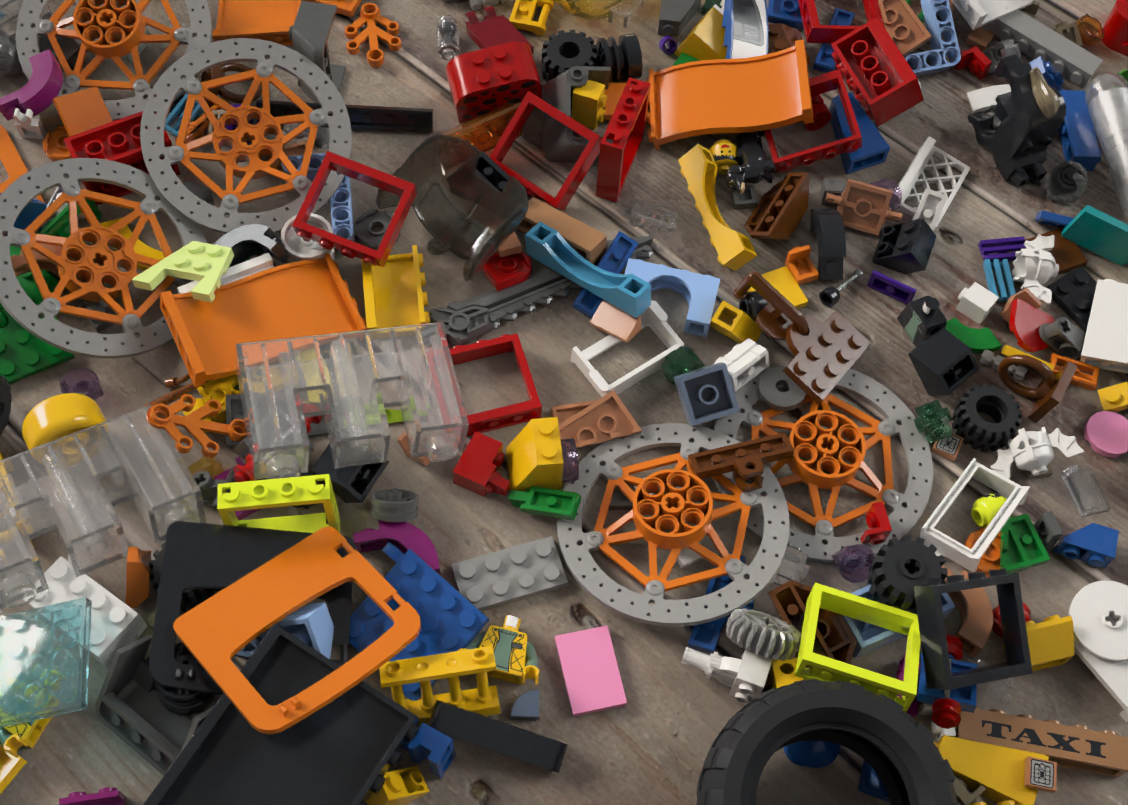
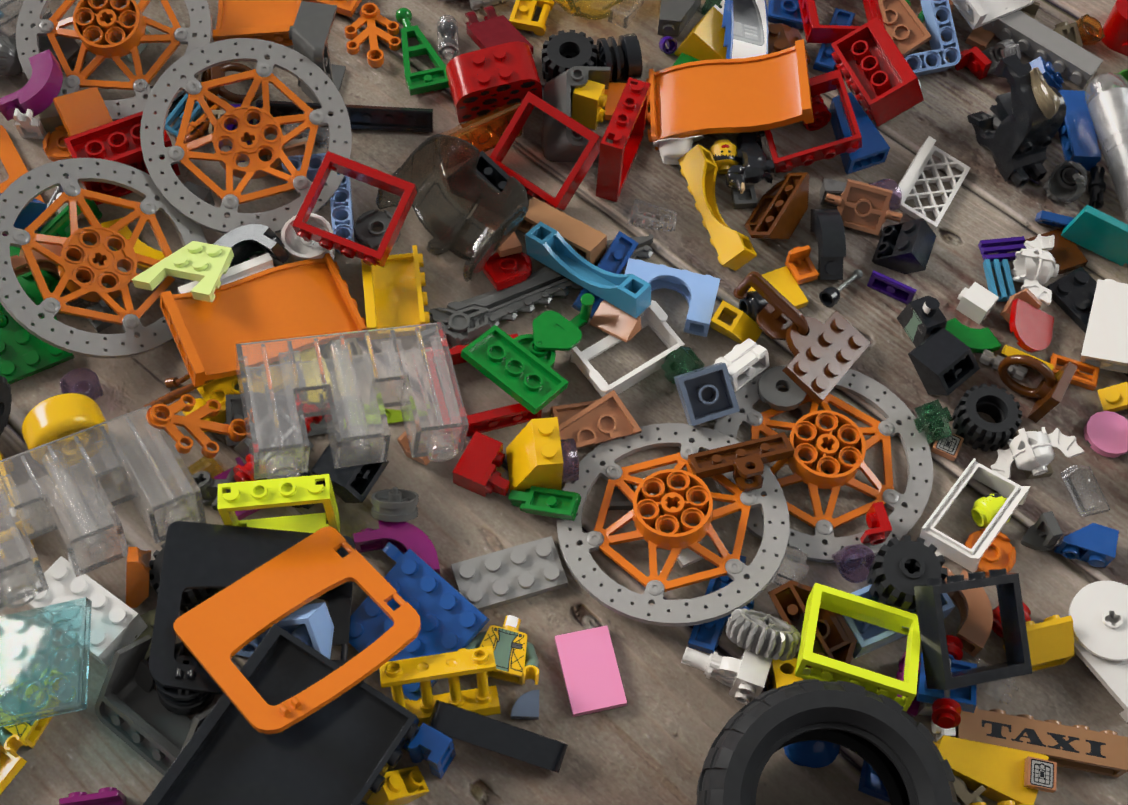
white plate [912,188,948,231] -> none
white slope [967,84,1011,113] -> none
green wing [1000,513,1050,573] -> none
dark grey piece [1039,317,1085,359] -> none
none -> green plate [396,7,449,96]
none -> green plate [461,293,595,415]
none -> white piece [653,135,704,165]
none -> black pin [1088,166,1106,209]

